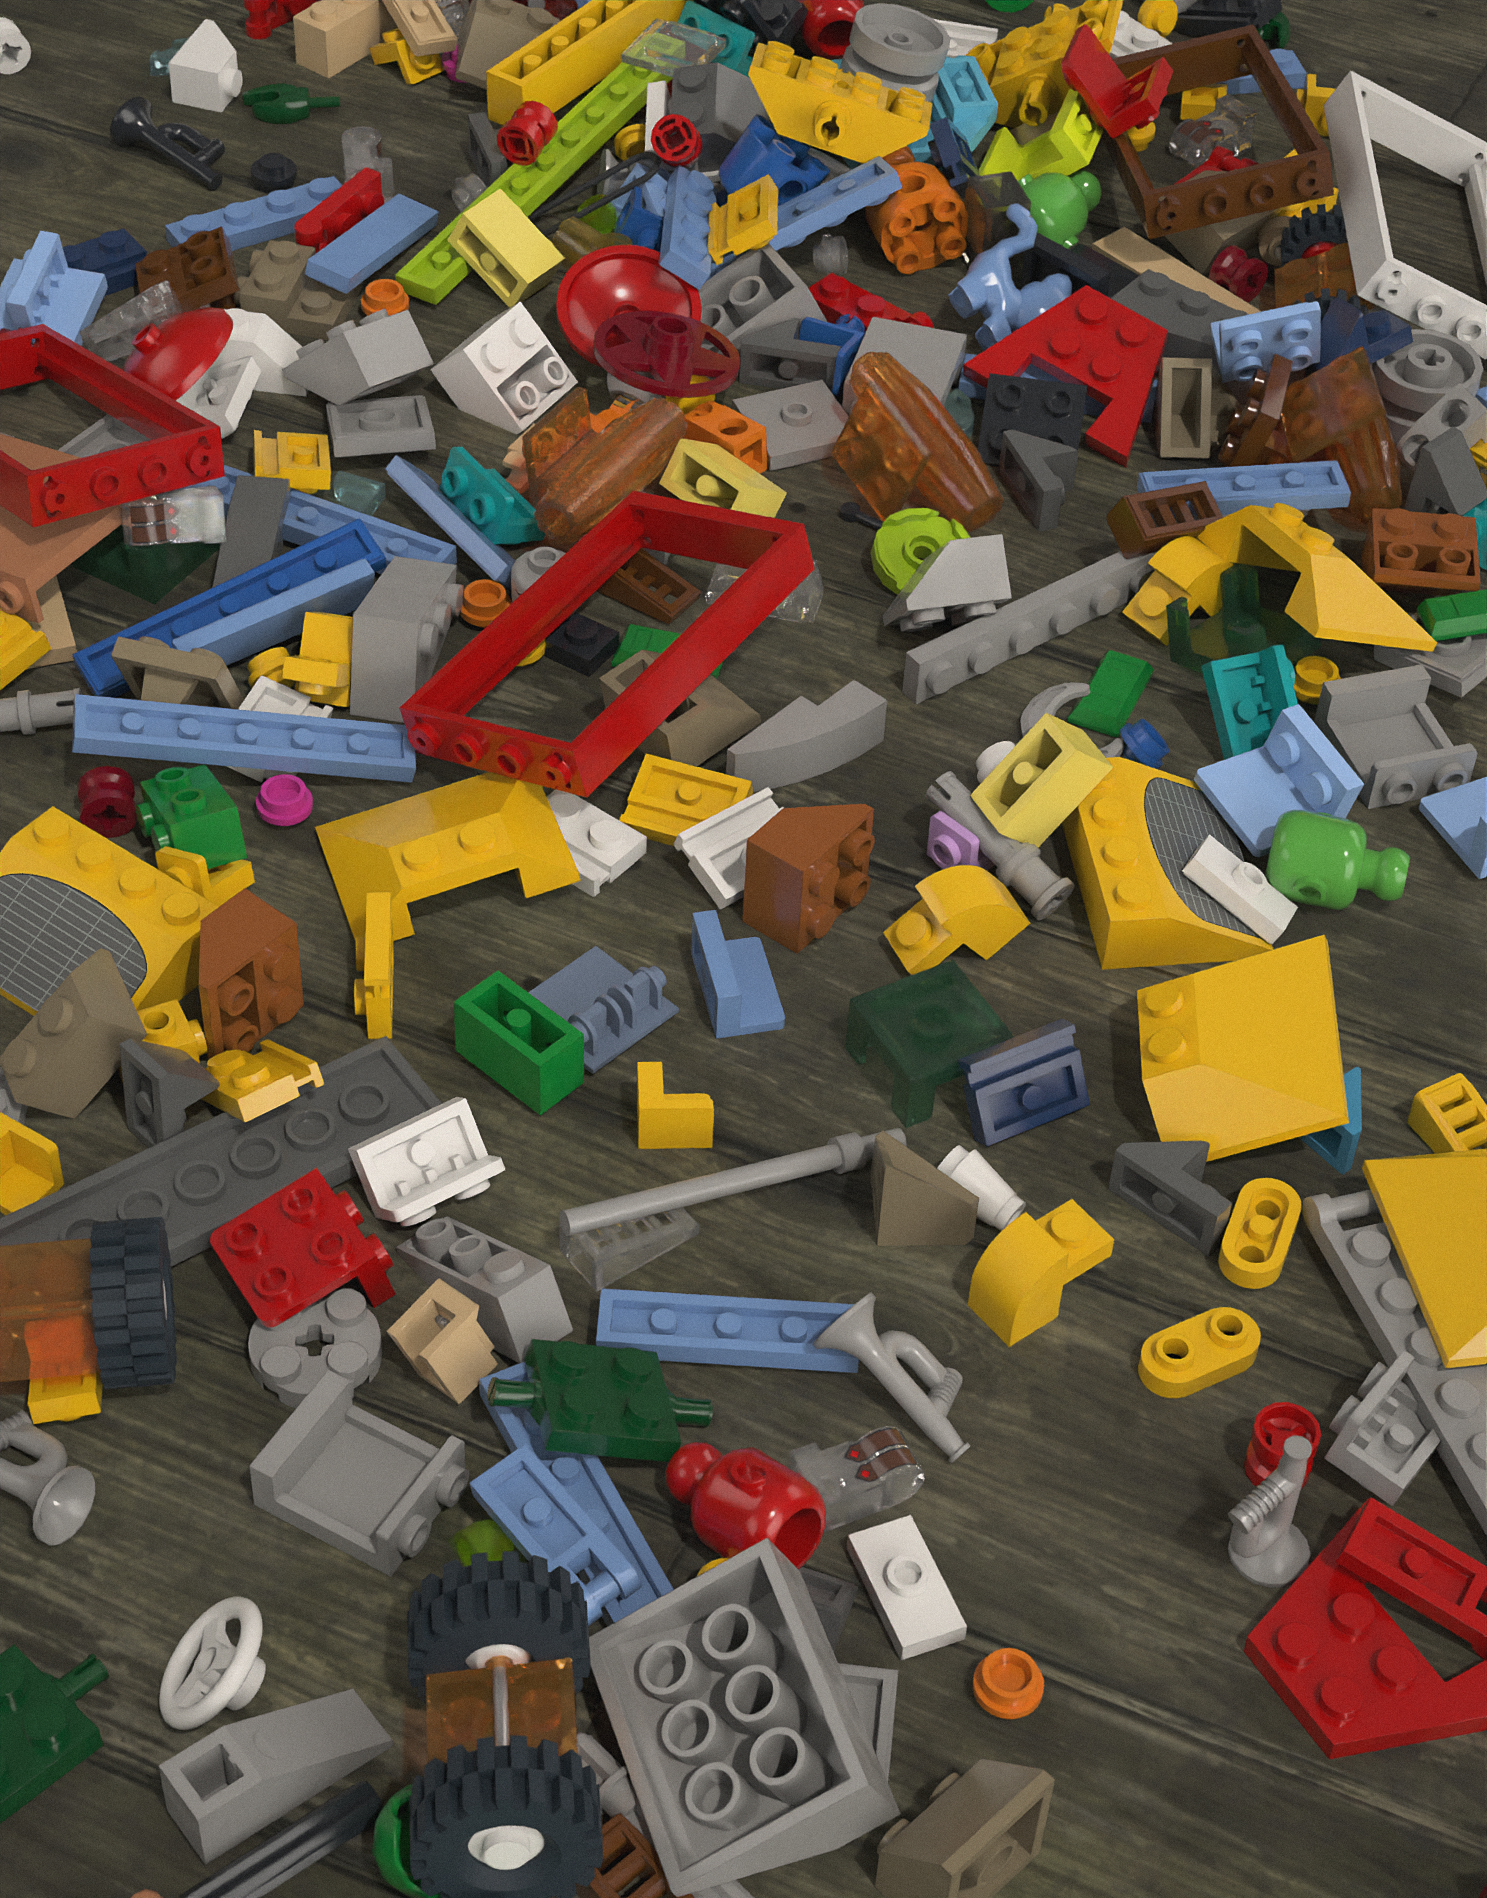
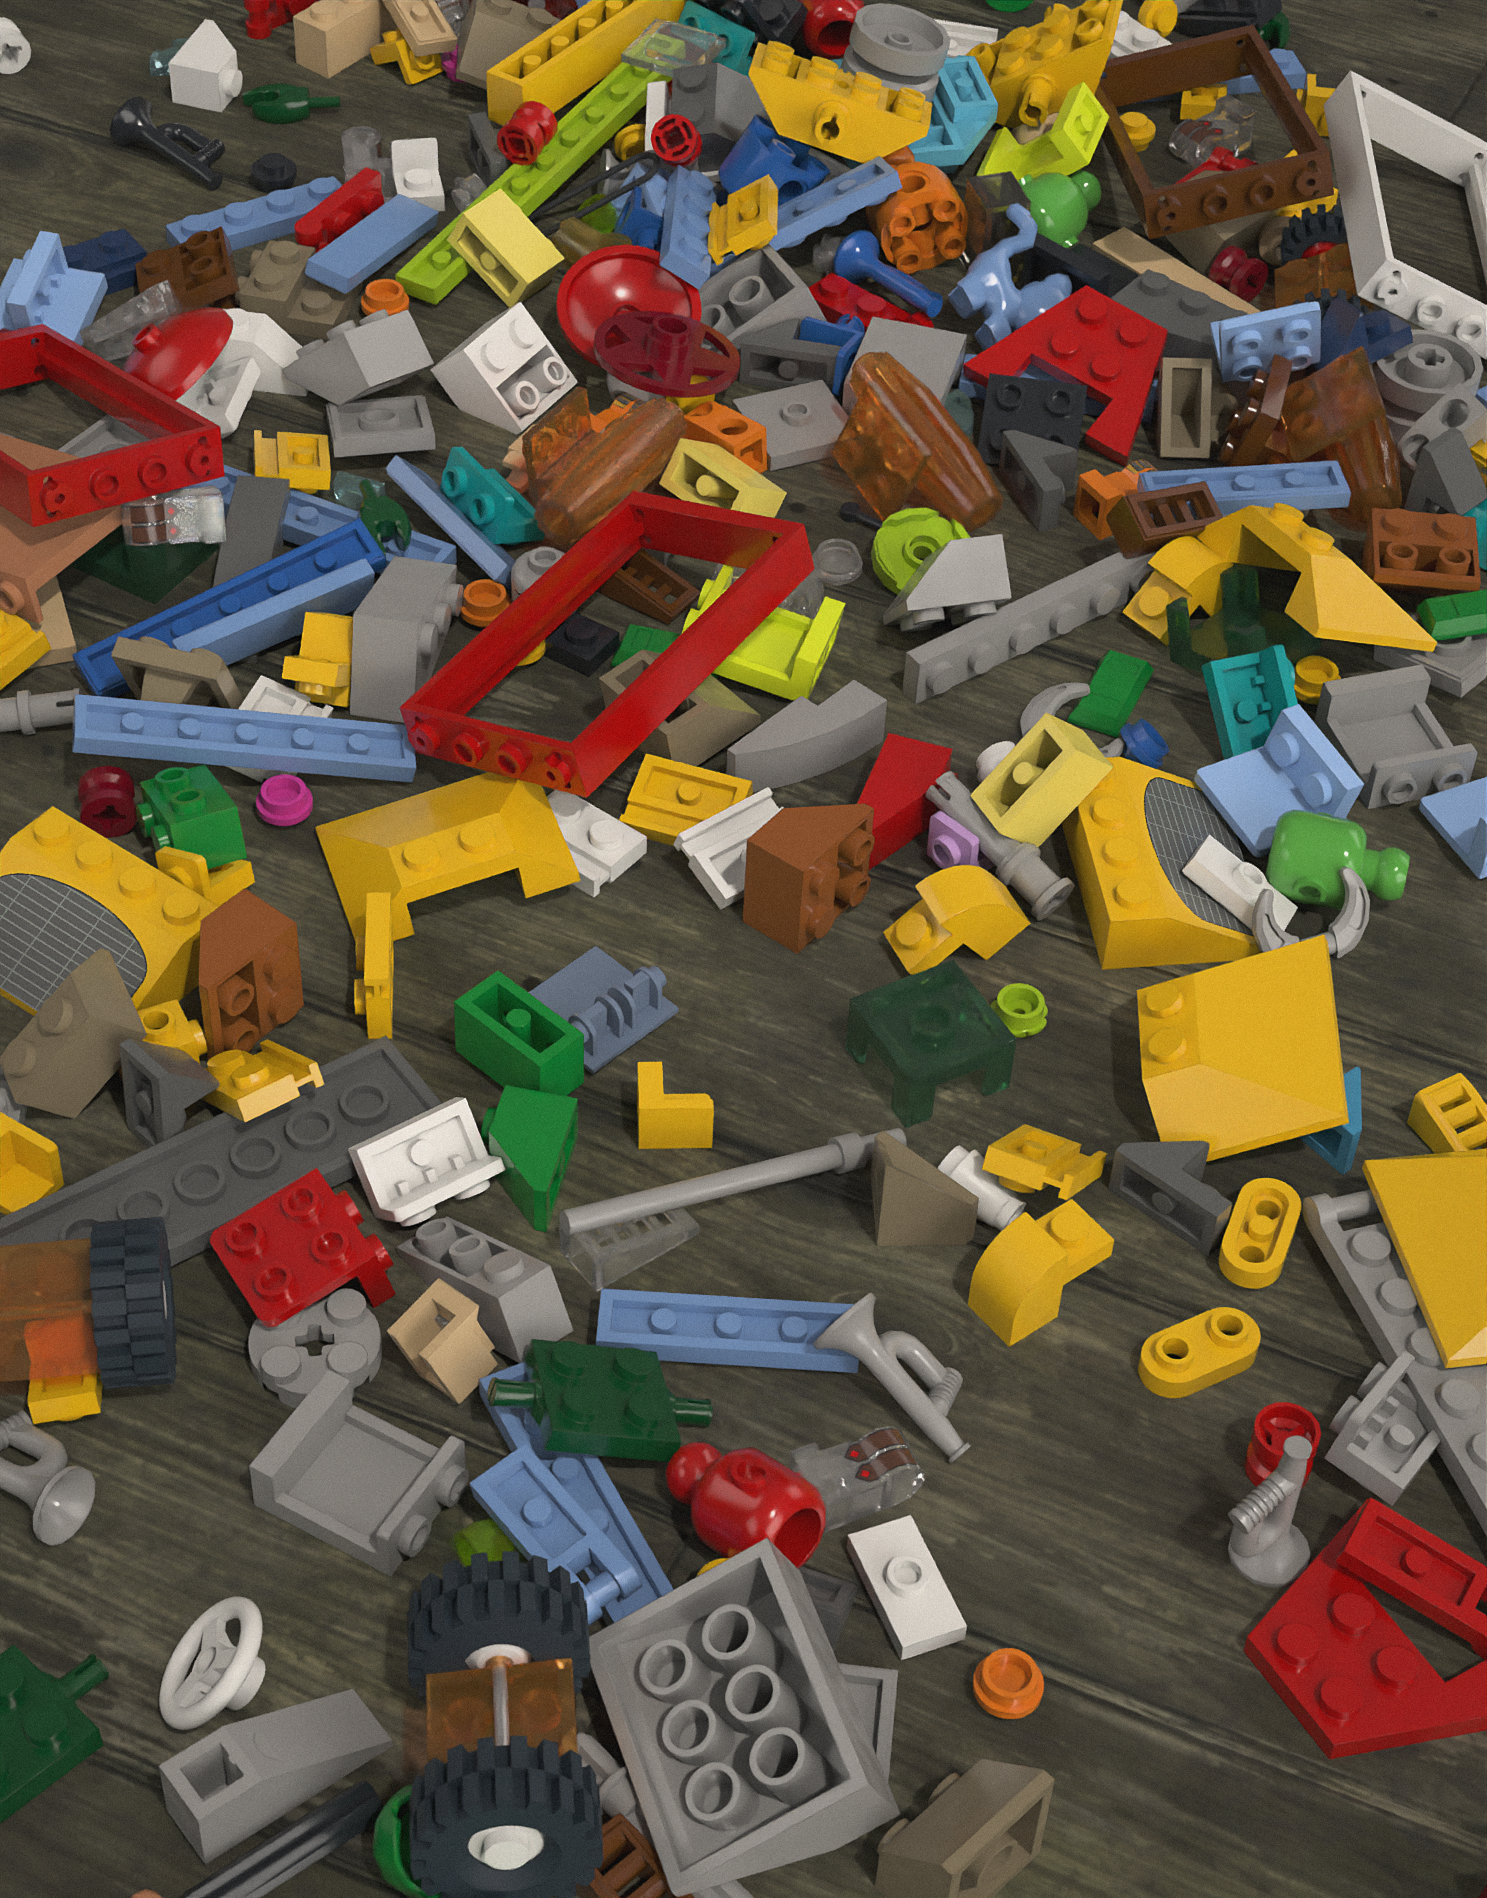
yellow plate [247,647,296,689] -> none
medium blue panel [691,910,785,1039] -> none
dark blue plate [928,117,988,206] -> none
dark blue plate [958,1019,1090,1147] -> none
red bracket [1061,24,1174,139] -> none
none -> dark green hand [358,479,412,557]
none -> white slope [388,138,445,211]
none -> green slope [481,1085,578,1233]
none -> neon yellow panel [682,565,845,701]
none -> clear plate [812,538,863,586]
none -> blue piece [833,230,943,317]
none -> red slope [857,733,958,871]
none -> yellow plate [981,1124,1108,1200]
none -> lime plate [989,983,1048,1038]
none -> orange leg [1073,459,1158,540]
none -> light grey piece [1252,867,1370,960]

